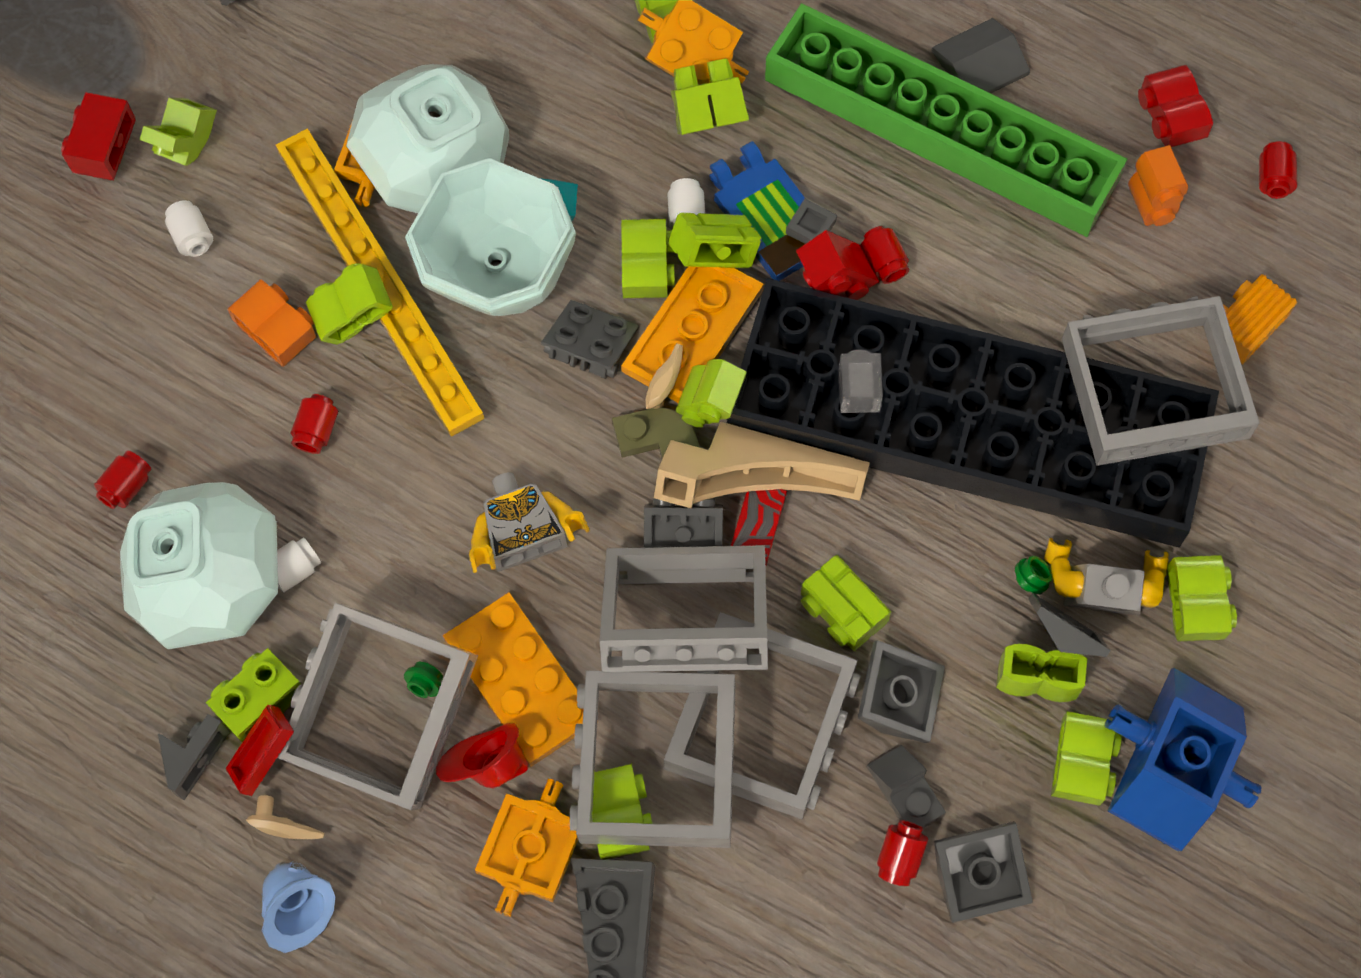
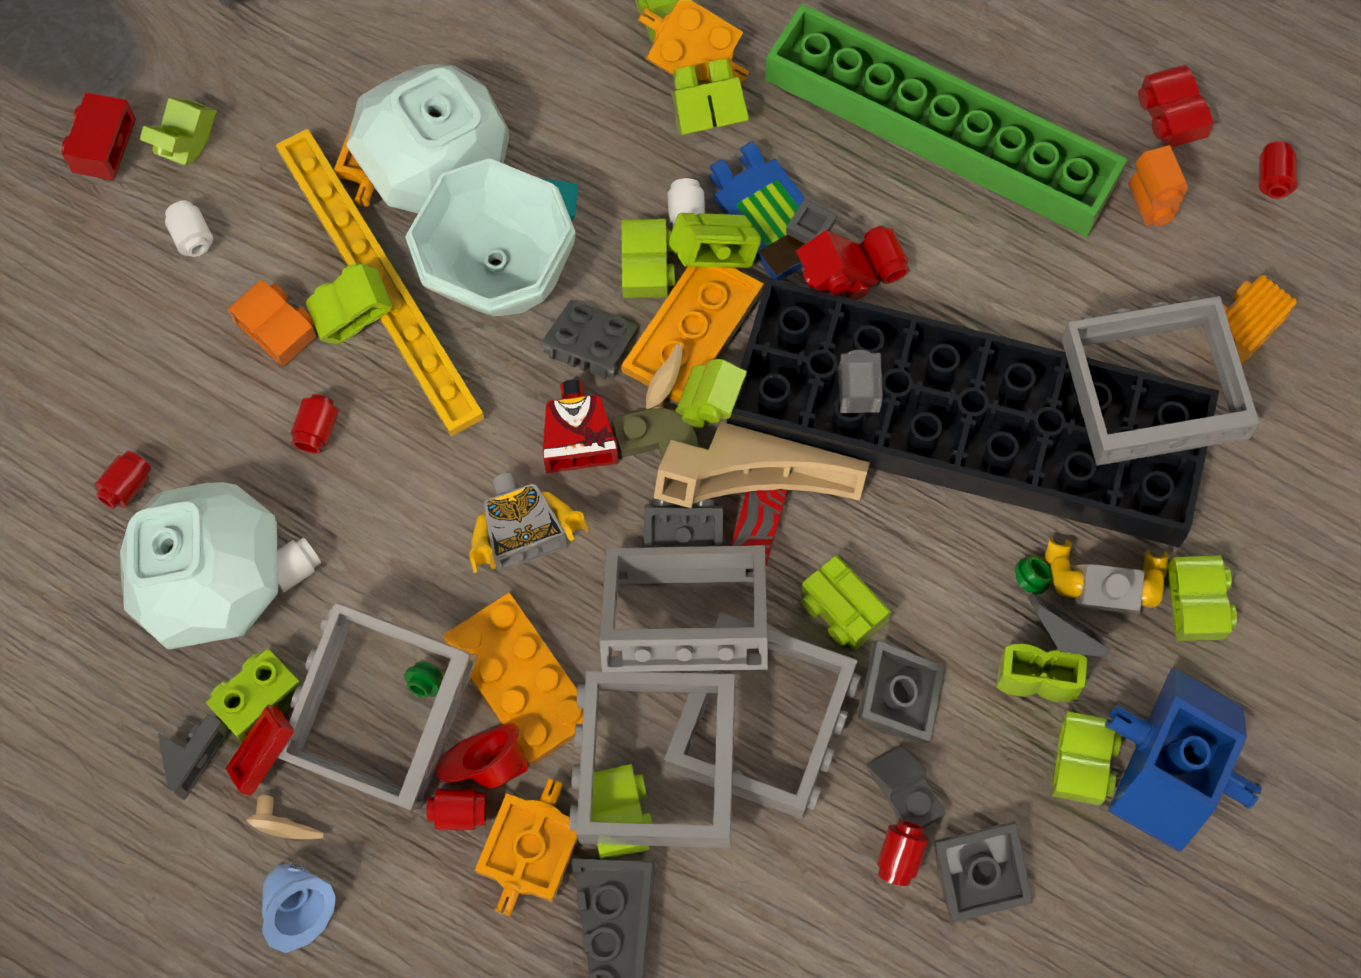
dark grey slope [932,18,1030,93] -> none
none -> red brick [426,789,487,830]
none -> torso [543,380,618,473]

